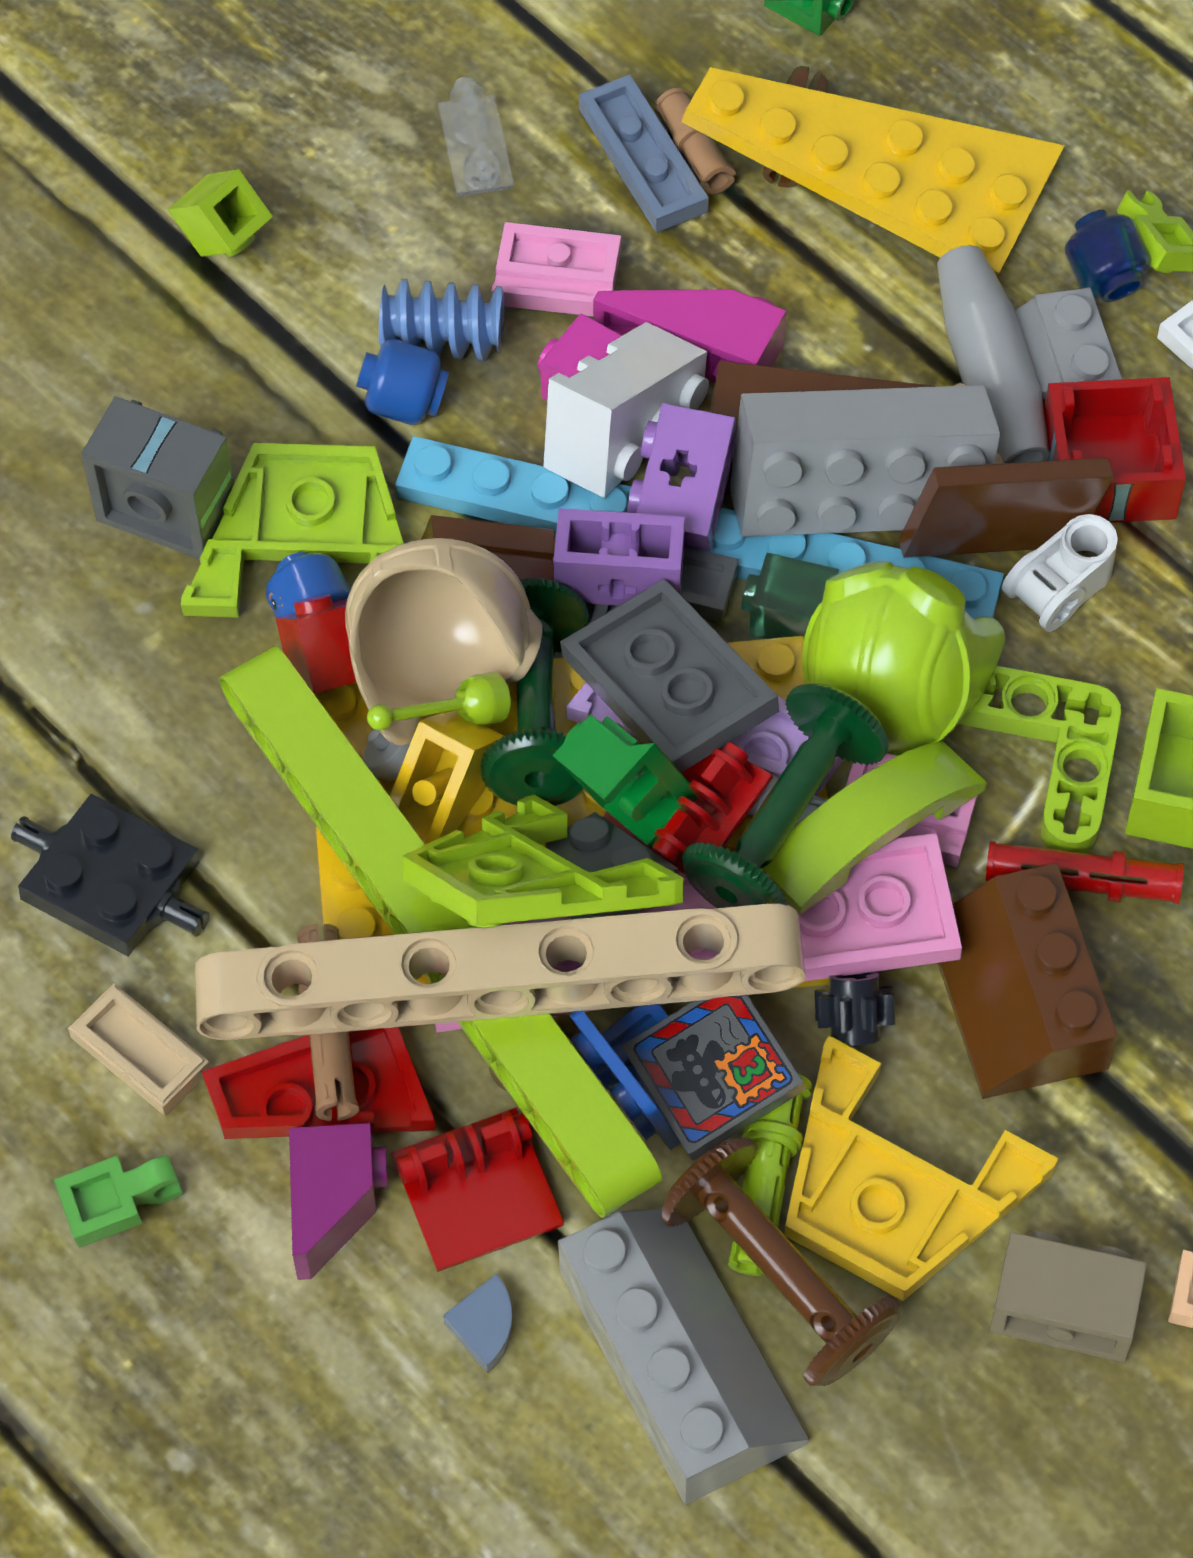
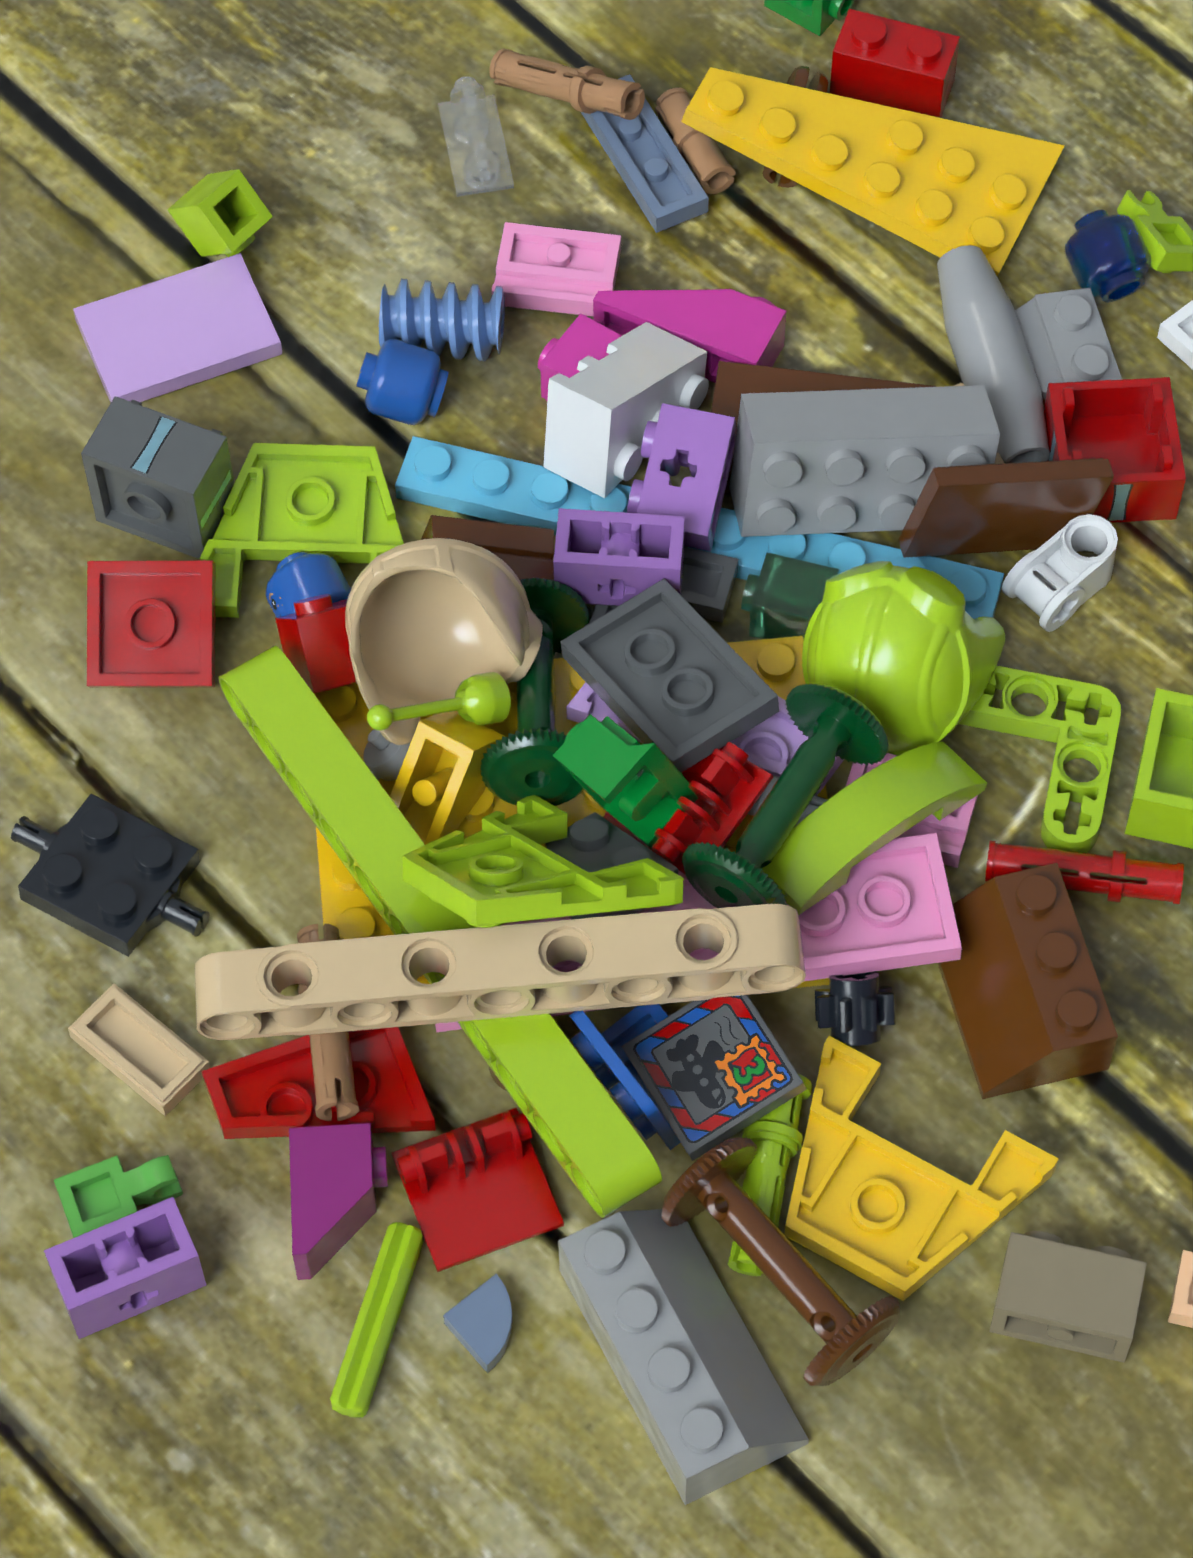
none -> medium lavender brick [44,1197,206,1339]
none -> lavender tile [73,253,282,403]
none -> red plate [87,560,216,688]
none -> lime axle [330,1222,423,1418]
none -> medium nougat pin [490,48,645,120]
none -> red brick [830,8,960,118]

